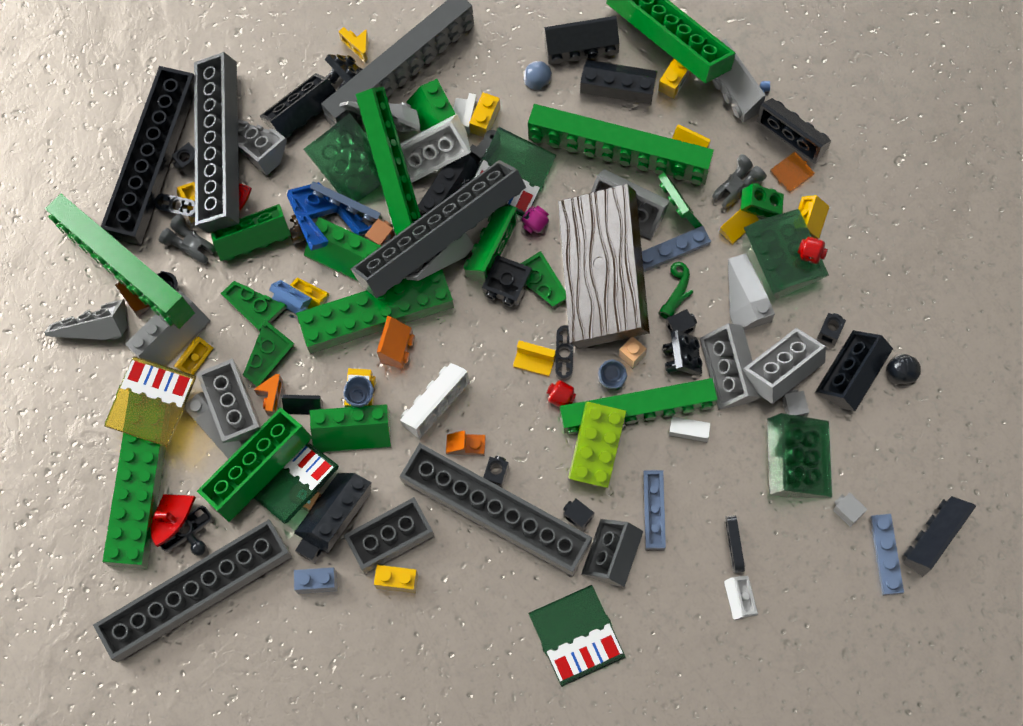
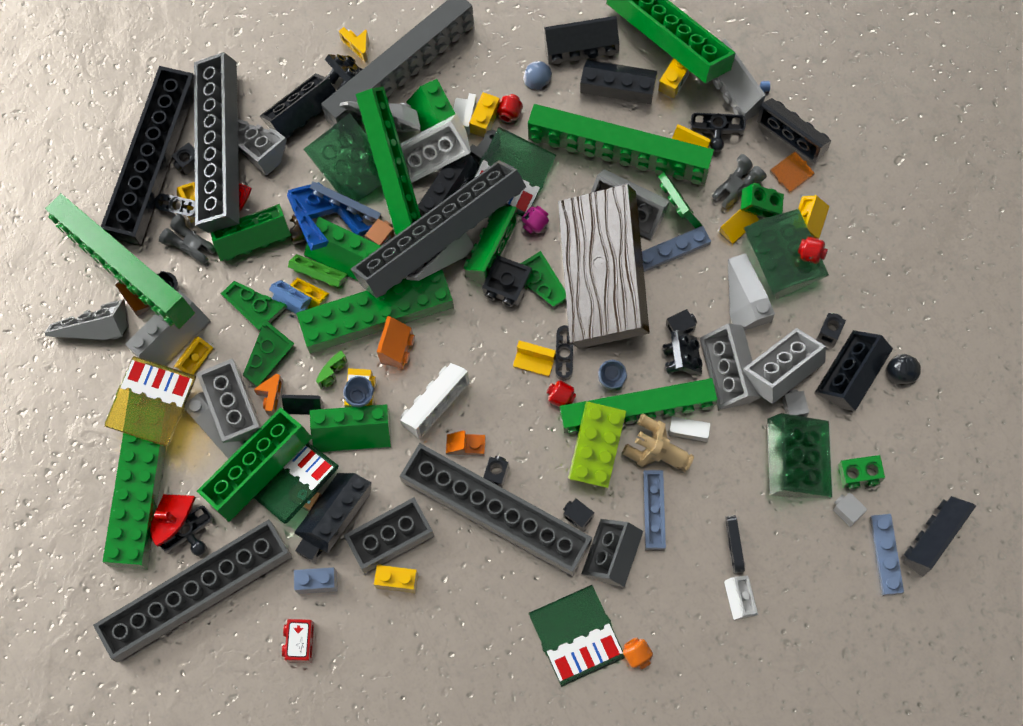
light nougat brick [619,337,647,369] -> none
green plant [658,262,693,320] -> none
none -> brick [282,619,314,663]
none -> bright green plate [288,254,347,287]
none -> bright green slope [316,351,348,389]
none -> red head [497,94,523,123]
none -> tan wheel [622,414,694,472]
none -> orange head [623,637,653,669]
none -> black piece [690,112,746,152]
none -> green brick [838,455,885,490]

